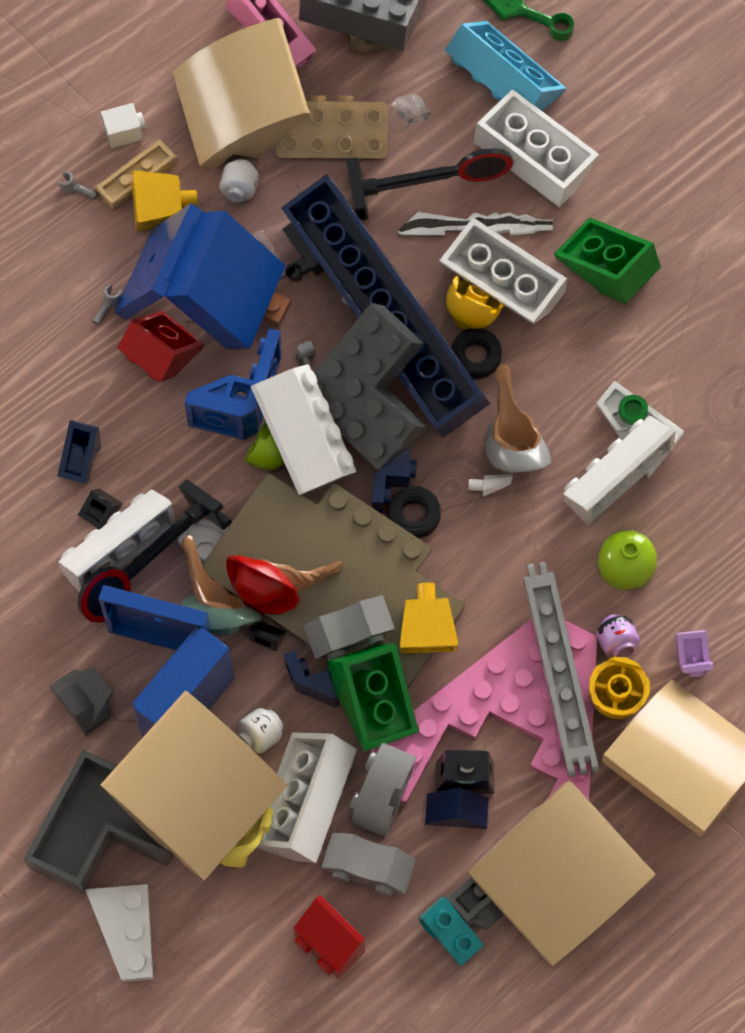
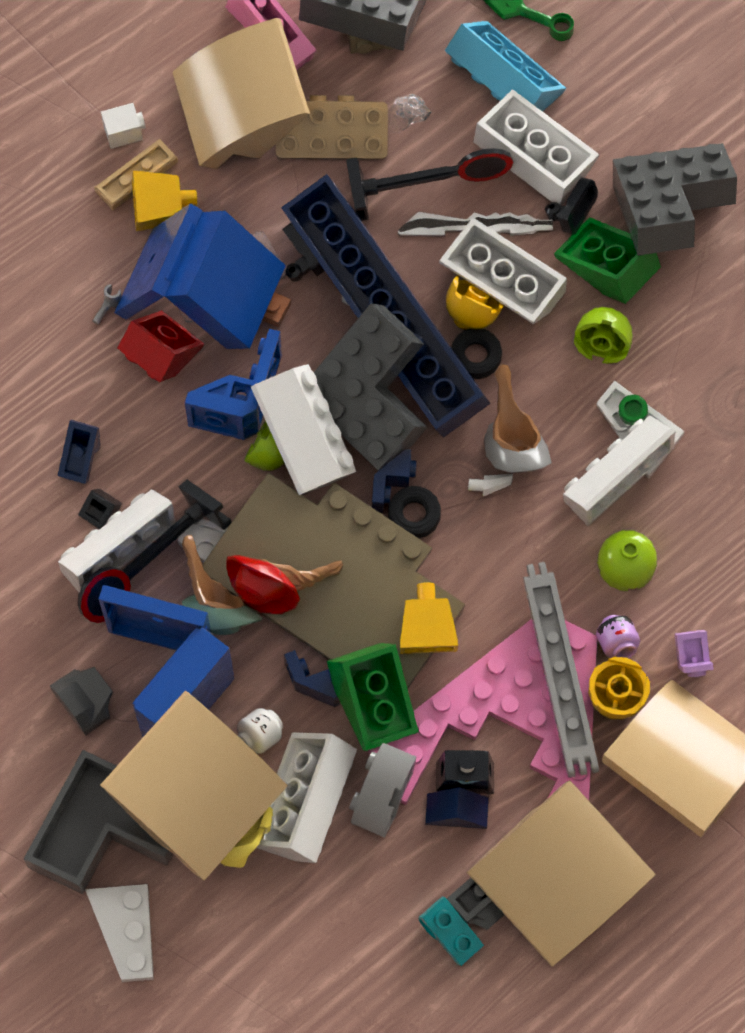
light grey hand [57,171,97,199] -> none
white head [219,159,259,203] -> none
black slope [249,621,285,651] -> none
red slope [293,895,365,979] -> none
light grey hand [297,341,316,368] -> none
light grey brick [303,595,395,660] -> none
light grey brick [321,833,416,897] -> none
none -> black piece [545,178,598,234]
none -> lime cylinder [574,307,633,364]
none -> dark grey piece [613,143,737,256]

